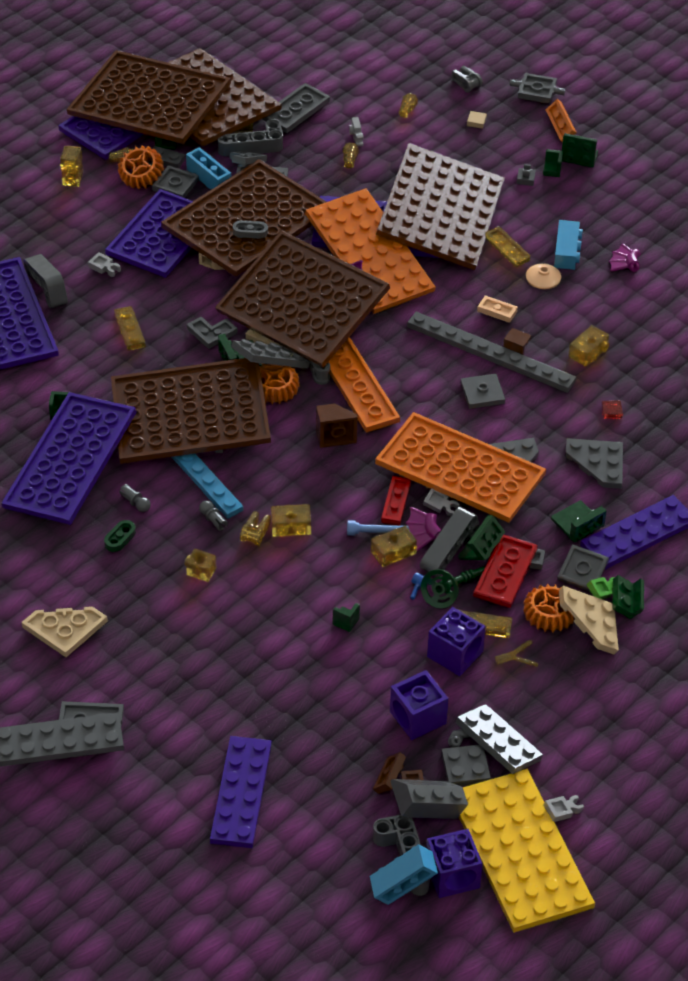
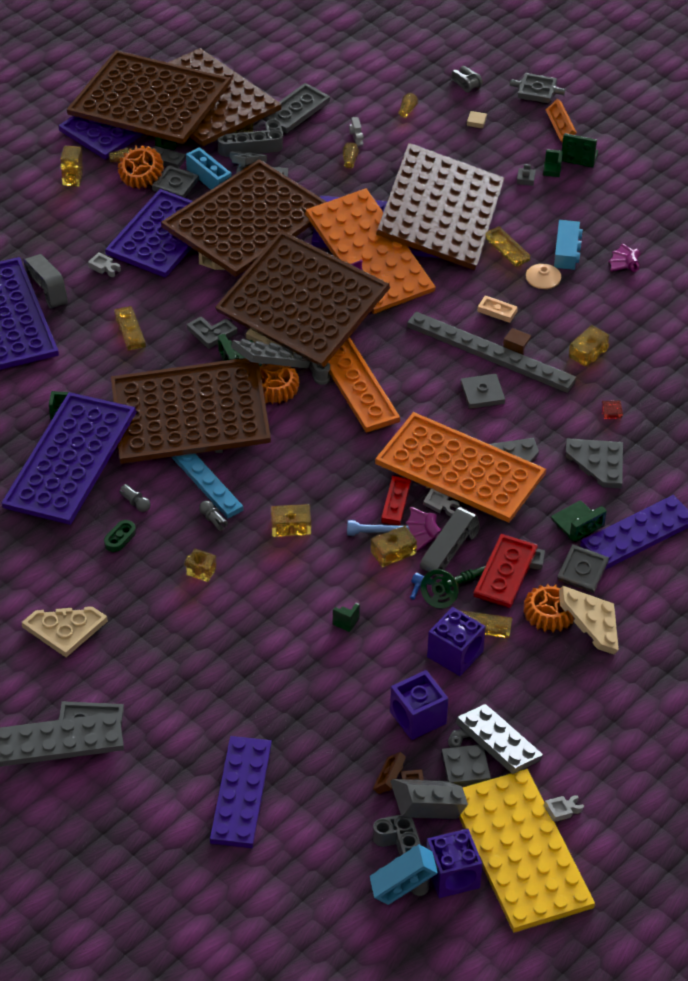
dark grey plate [233,220,268,239] -> none
clear yellow piece [240,511,271,546] -> none
reddish brown slope [316,403,358,448] -> none
dark green bracket [458,515,505,560] -> none
clear yellow plant [495,640,538,666] -> none
bright green plate [586,577,615,599] -> none
dark green bracket [613,575,644,619] -> none

